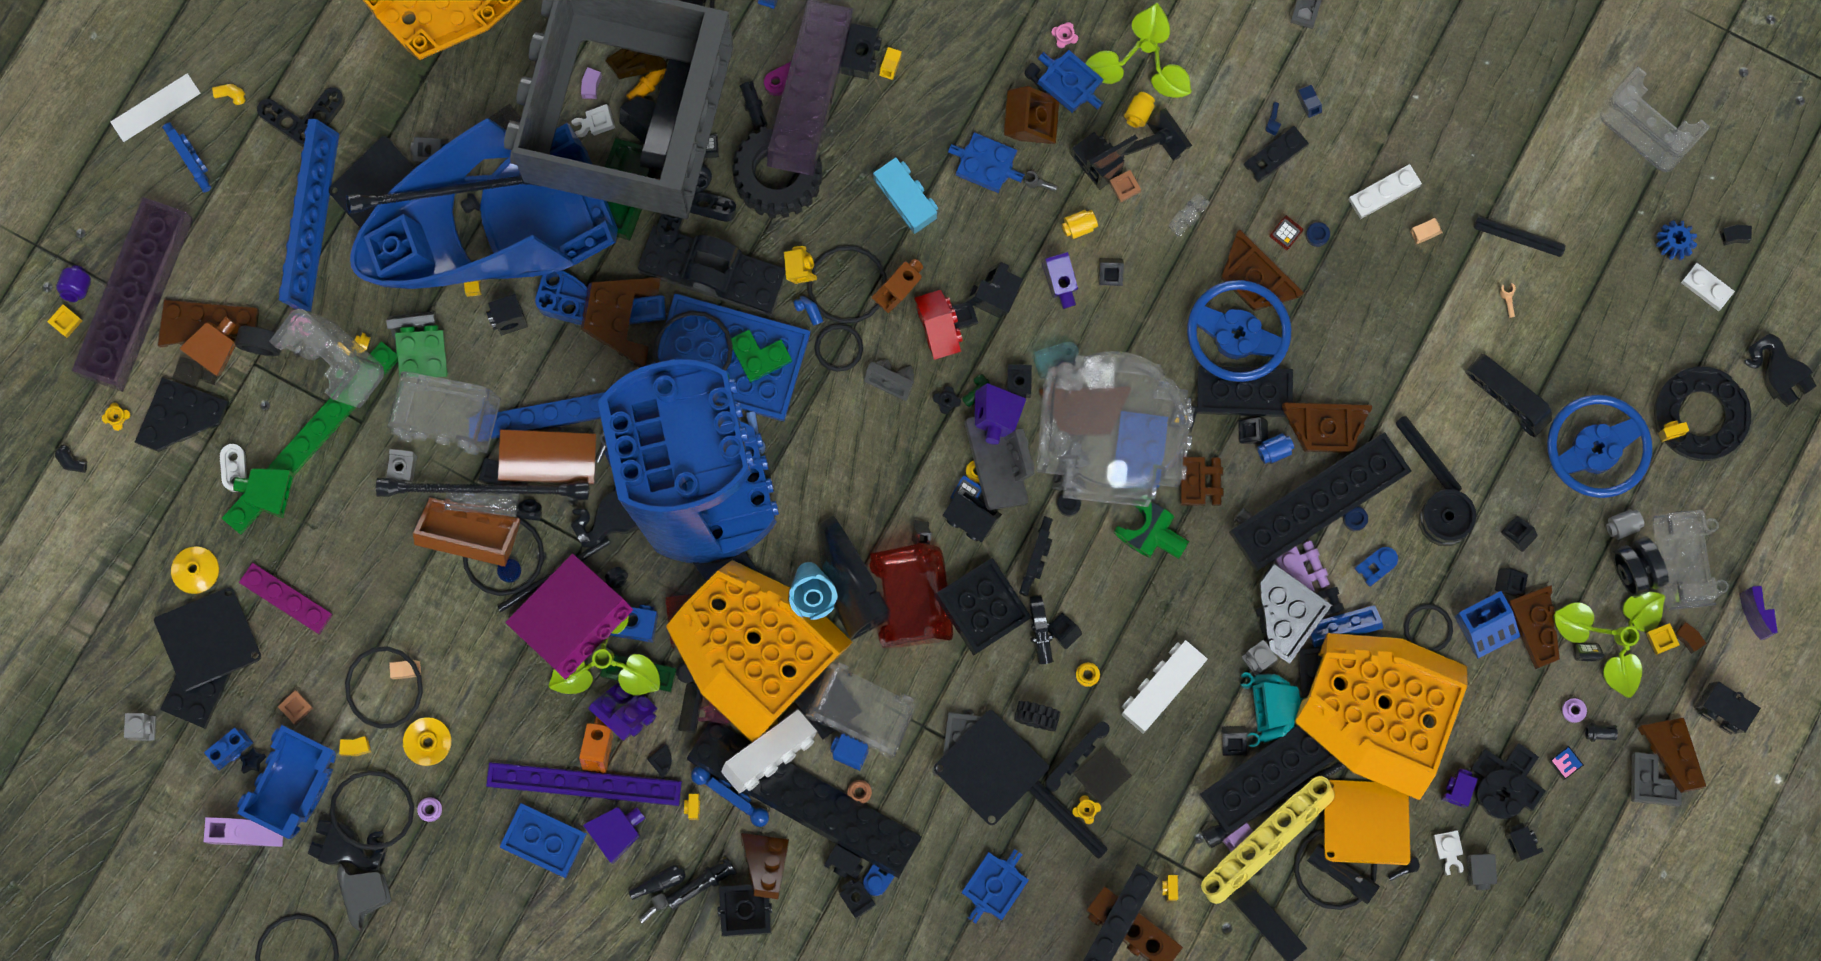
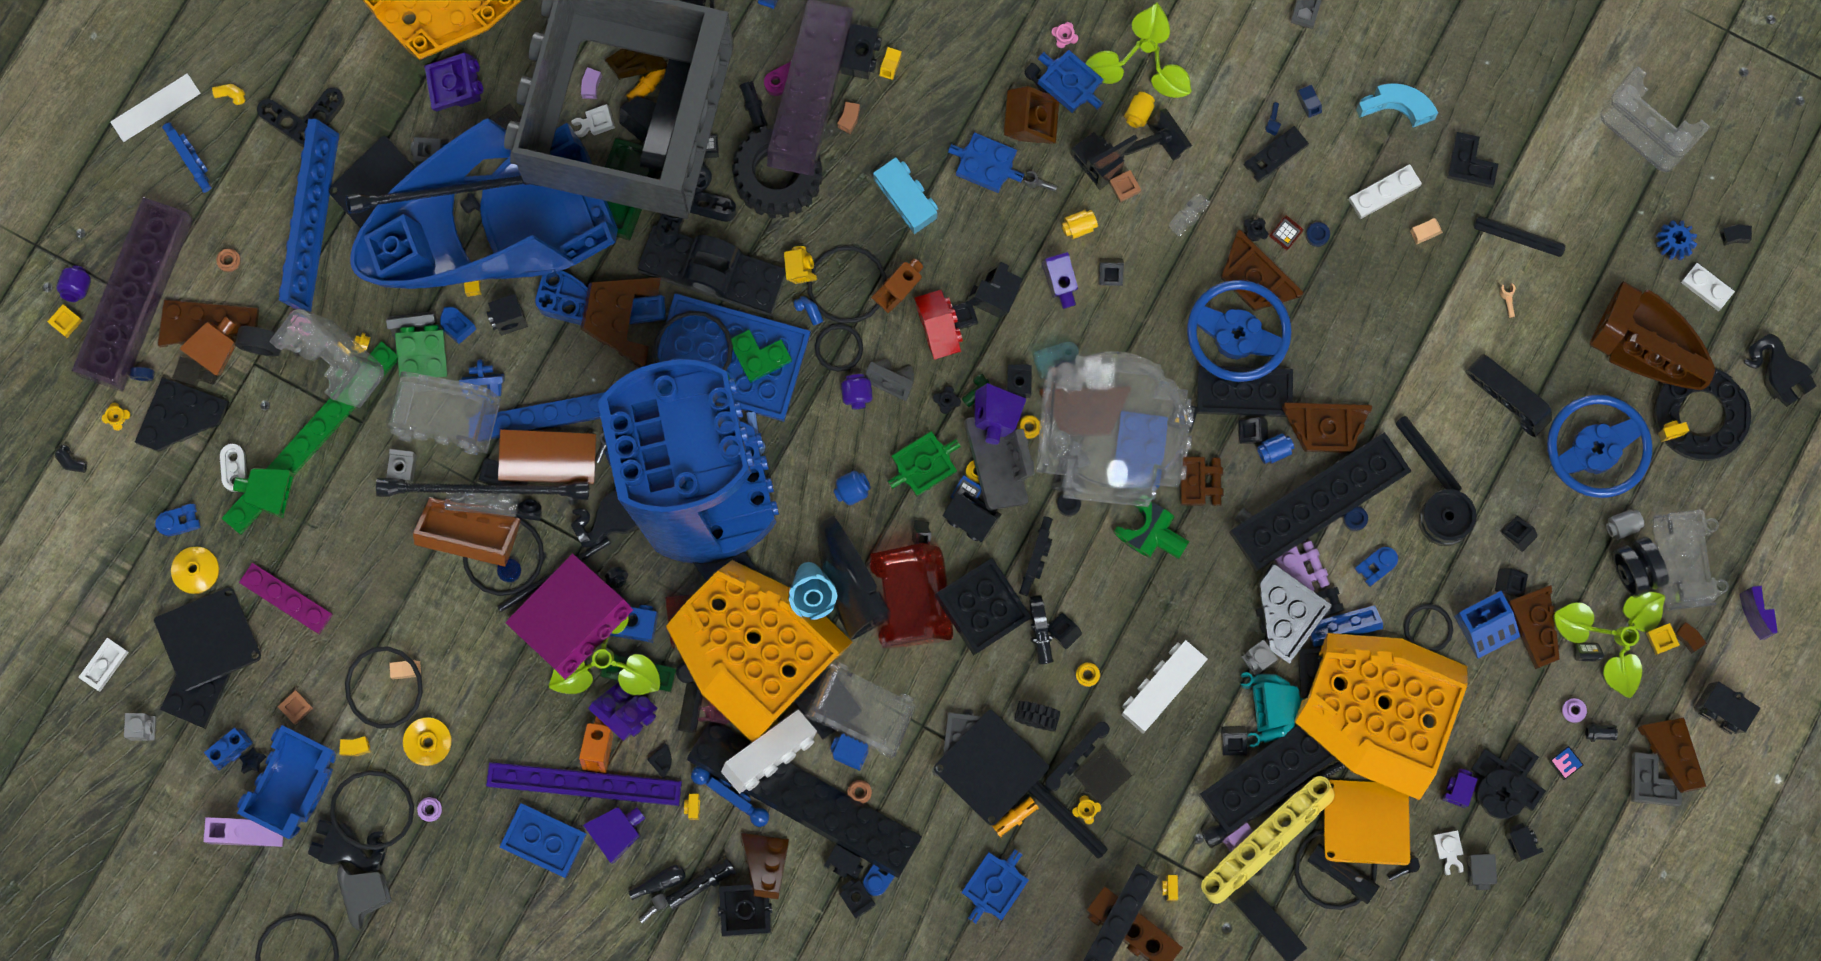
none -> white plate [79,638,129,692]
none -> dark blue tile [130,367,155,382]
none -> blue plate [155,504,201,536]
none -> nougat plate [216,248,241,272]
none -> dark purple plate [425,53,484,112]
none -> blue plate [440,307,476,344]
none -> blue hips [459,359,505,399]
none -> blue head [834,470,871,506]
none -> nougat piece [837,102,860,134]
none -> dark purple head [841,374,873,410]
none -> green plate [887,431,961,497]
none -> light orange pin [992,796,1039,838]
none -> yellow plate [1017,415,1041,439]
none -> black plate [1243,218,1269,241]
none -> medium azure arch [1356,84,1438,127]
none -> black plate [1447,132,1499,188]
none -> reddish brown panel [1589,281,1715,390]

